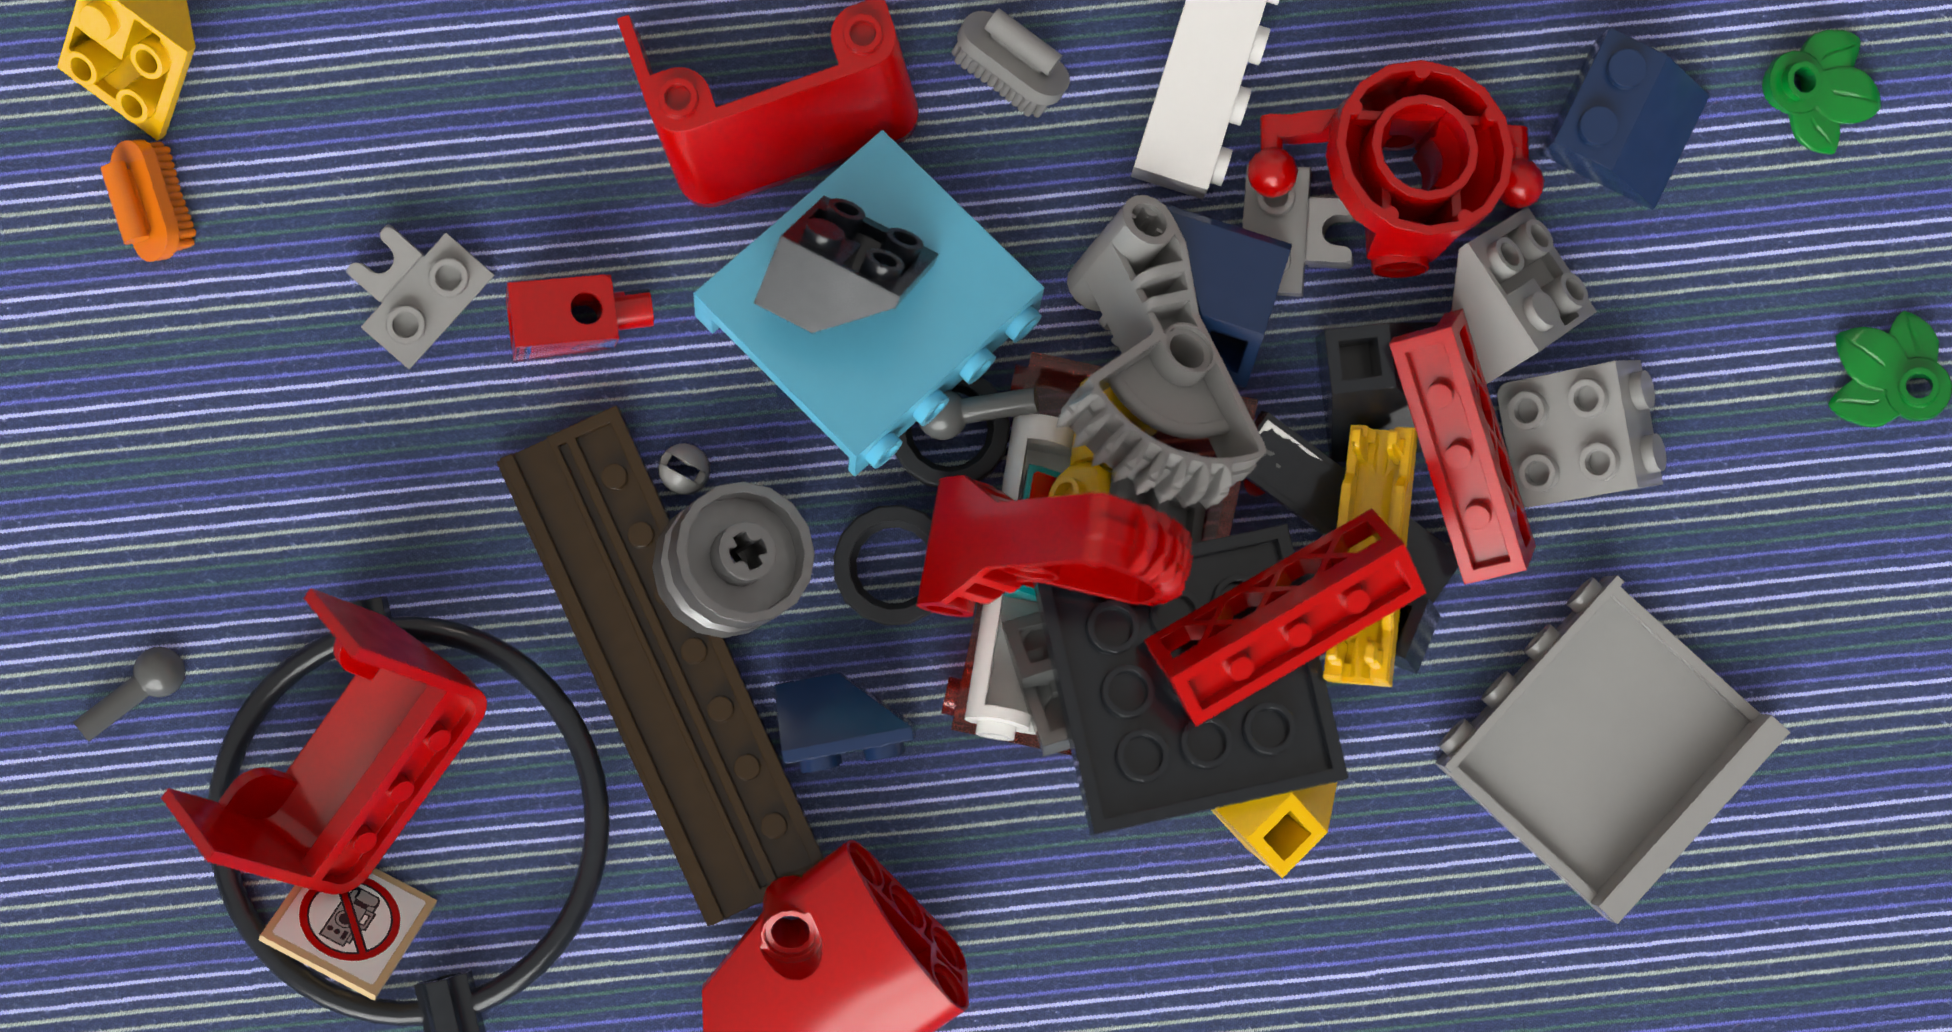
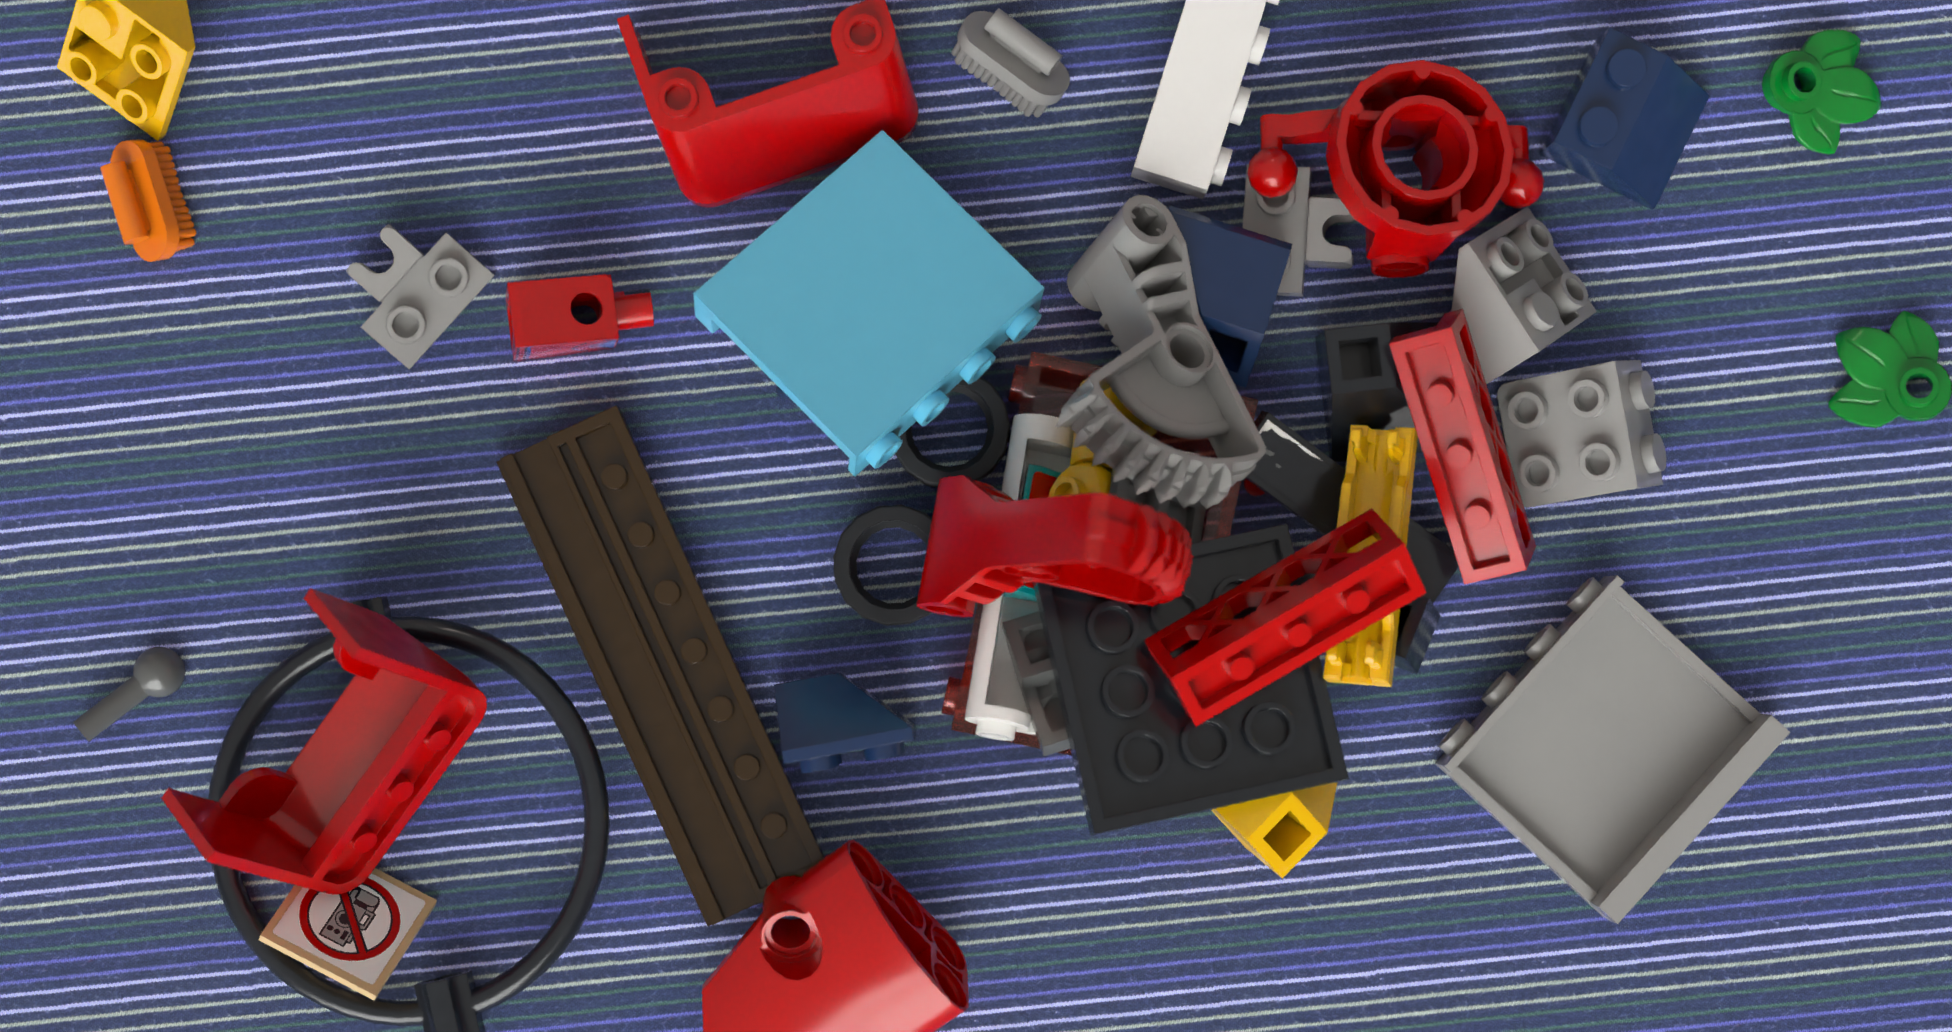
flat silver wheel [652,481,815,638] -> none
light grey hinge [658,443,711,495] -> none
slope [754,196,939,333] -> none
dark grey bar [919,387,1040,440] -> none

